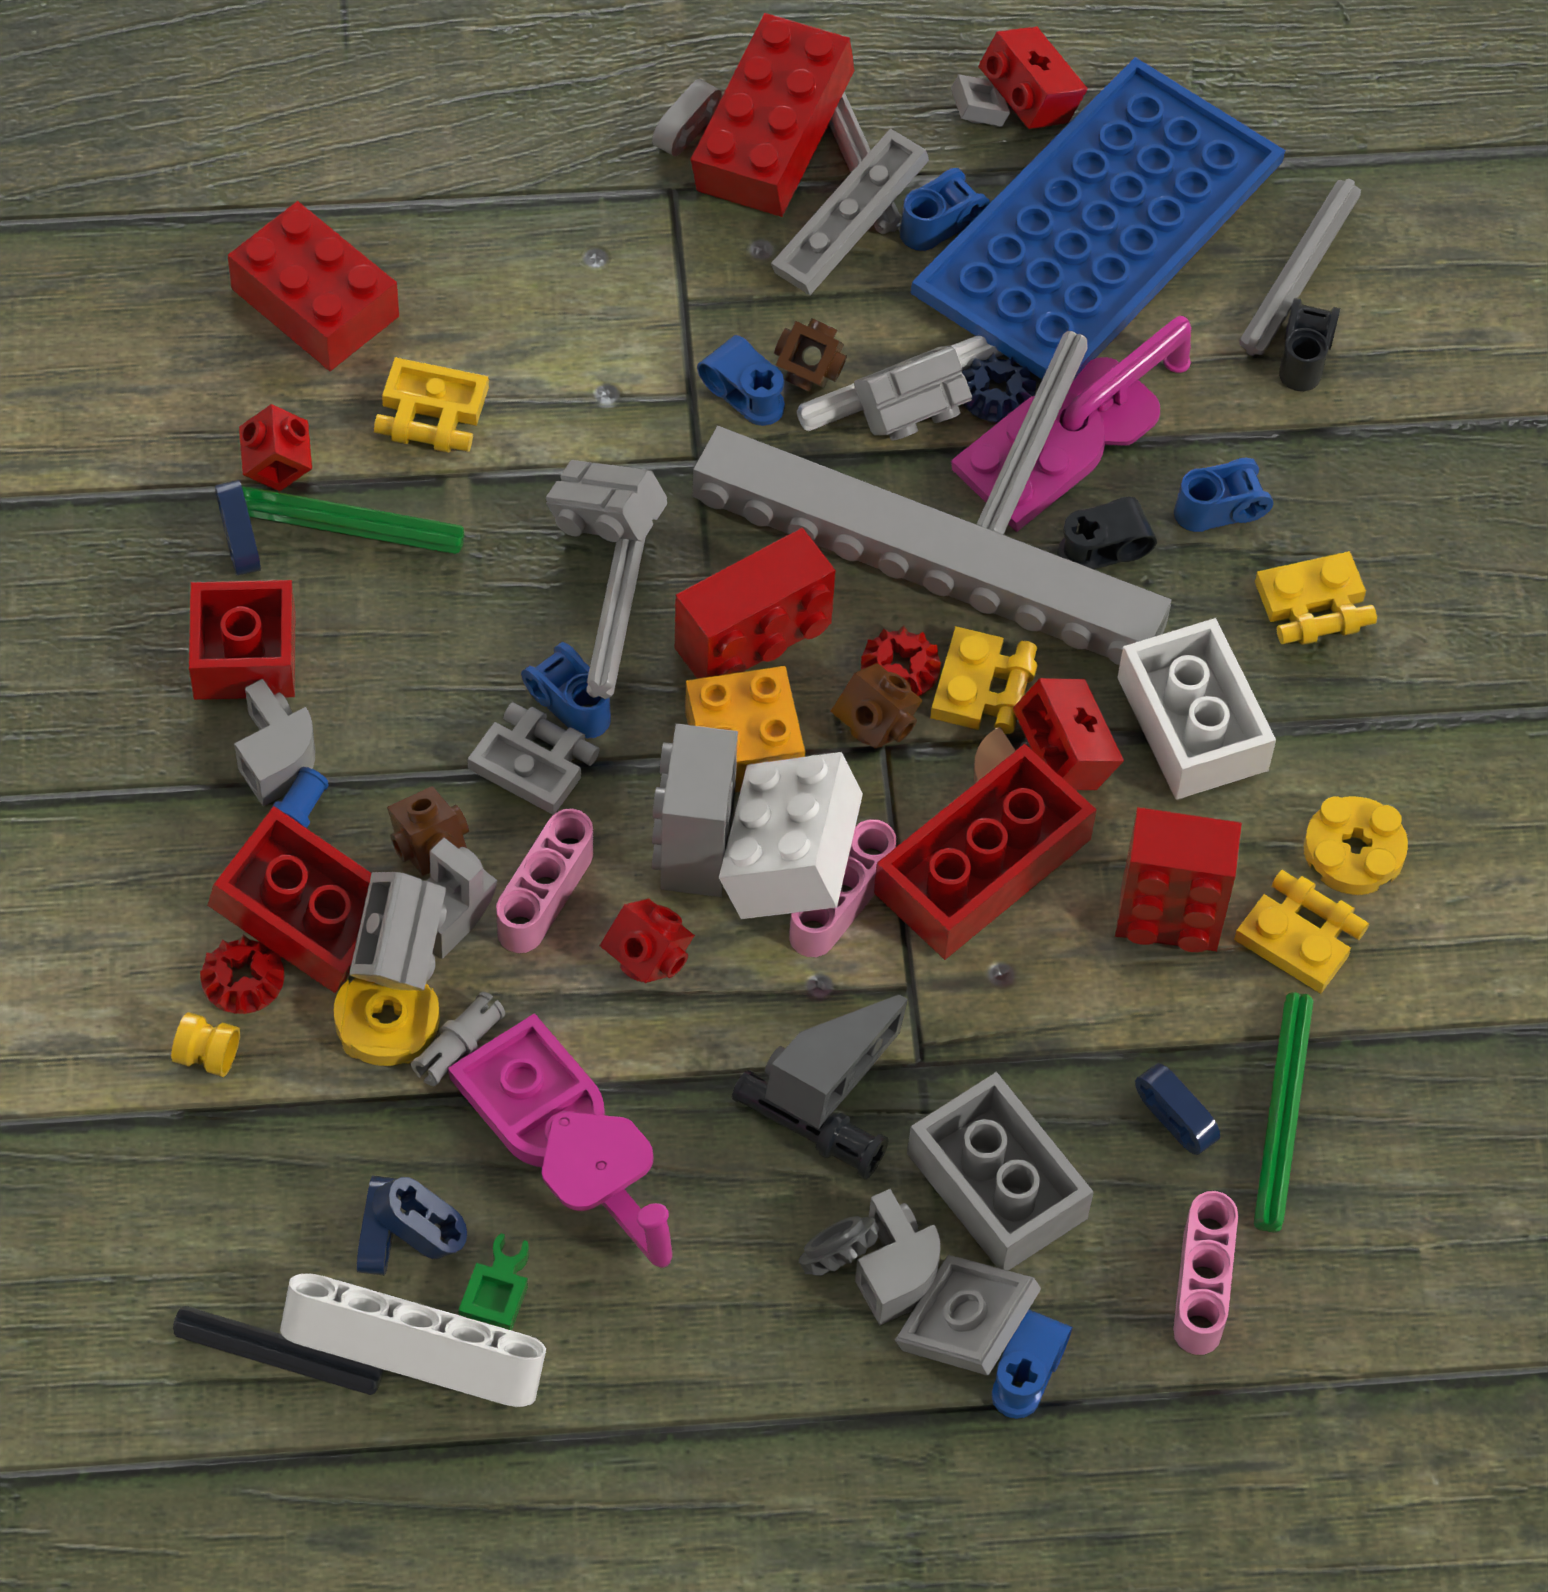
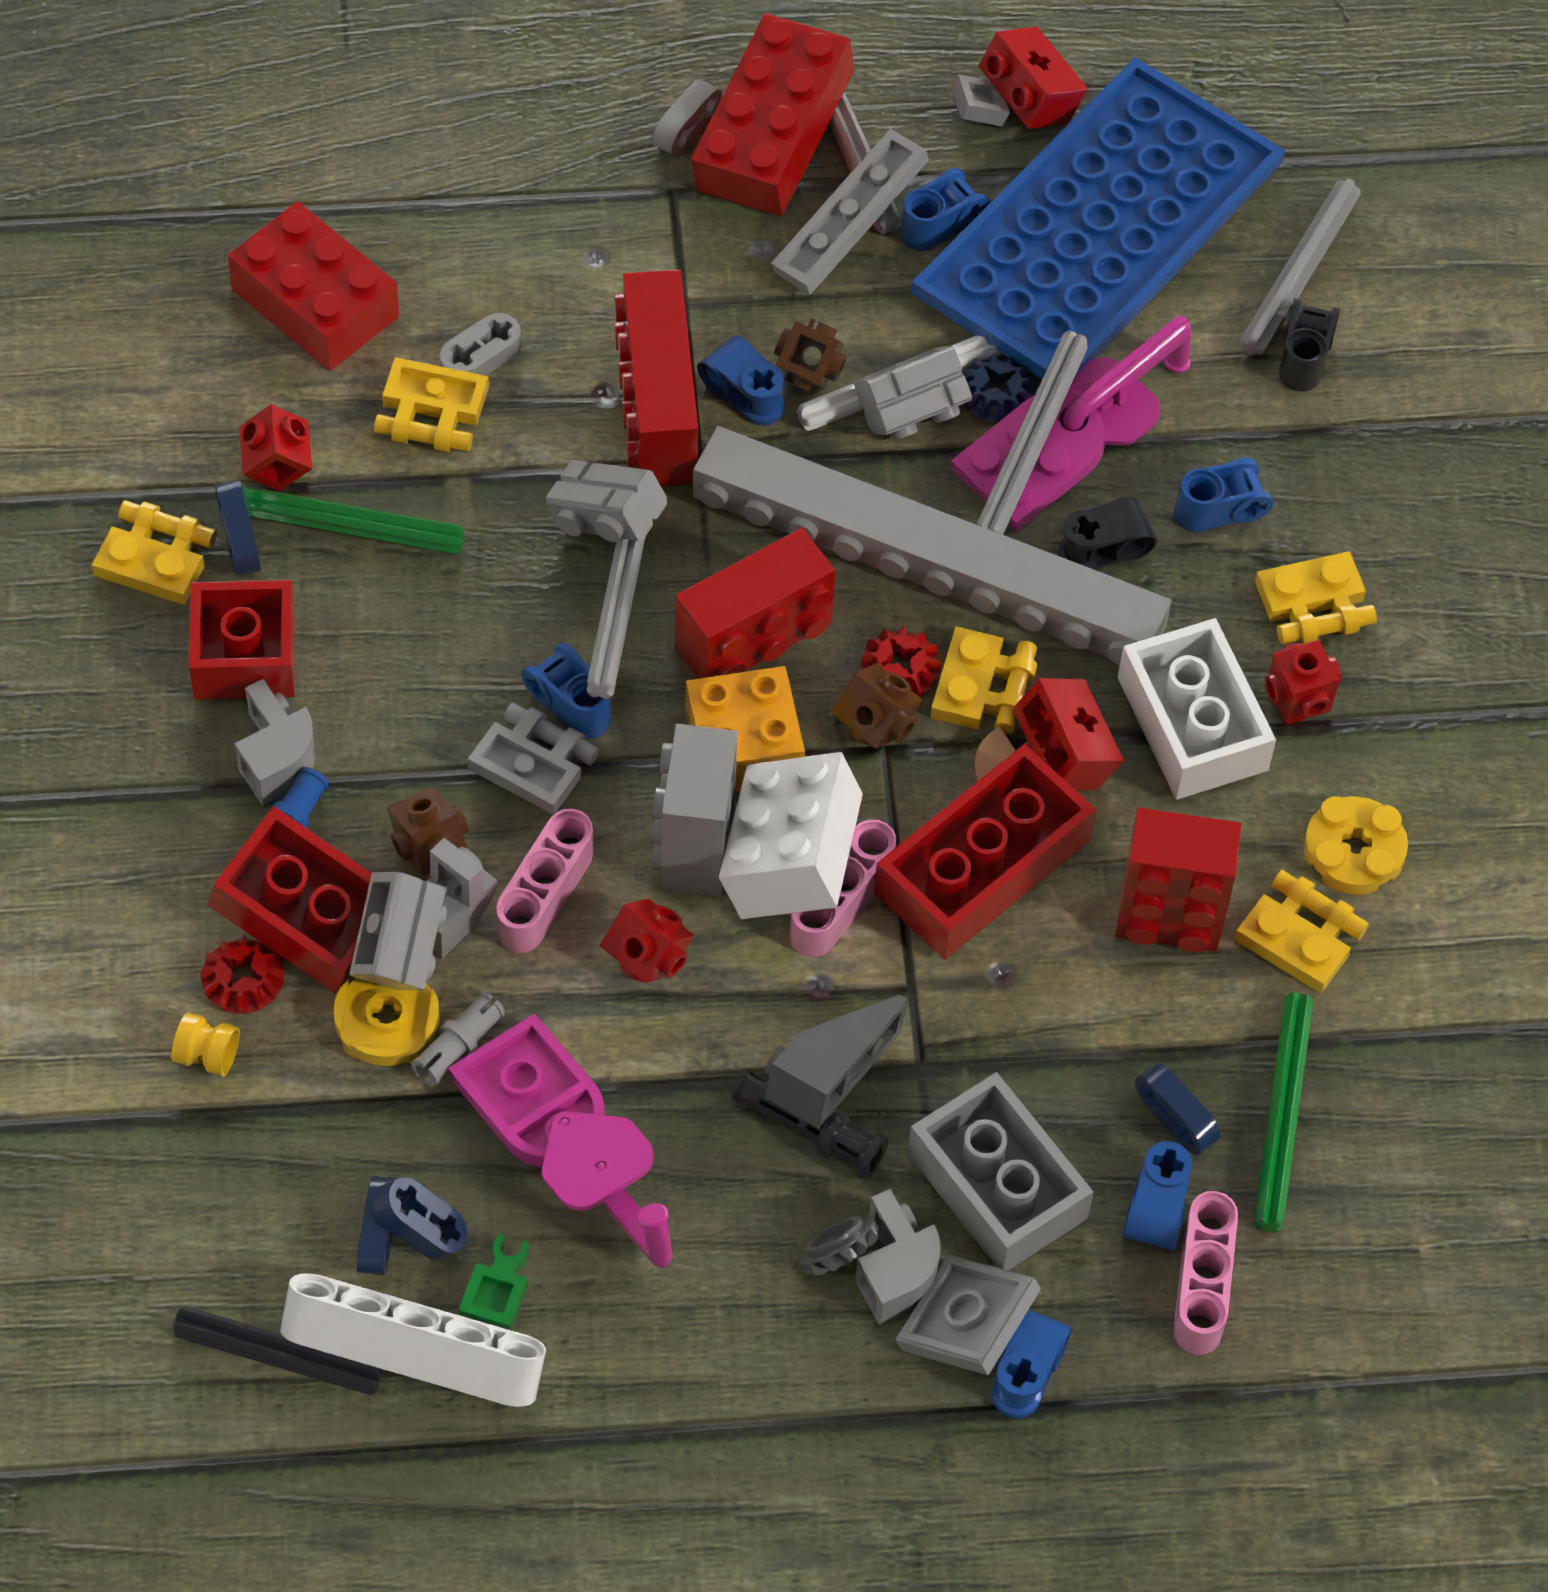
none -> yellow plate [92,500,217,605]
none -> light grey beam [440,313,521,376]
none -> red brick [614,269,698,487]
none -> blue piece [1122,1141,1192,1251]
none -> red brick [1265,640,1341,725]

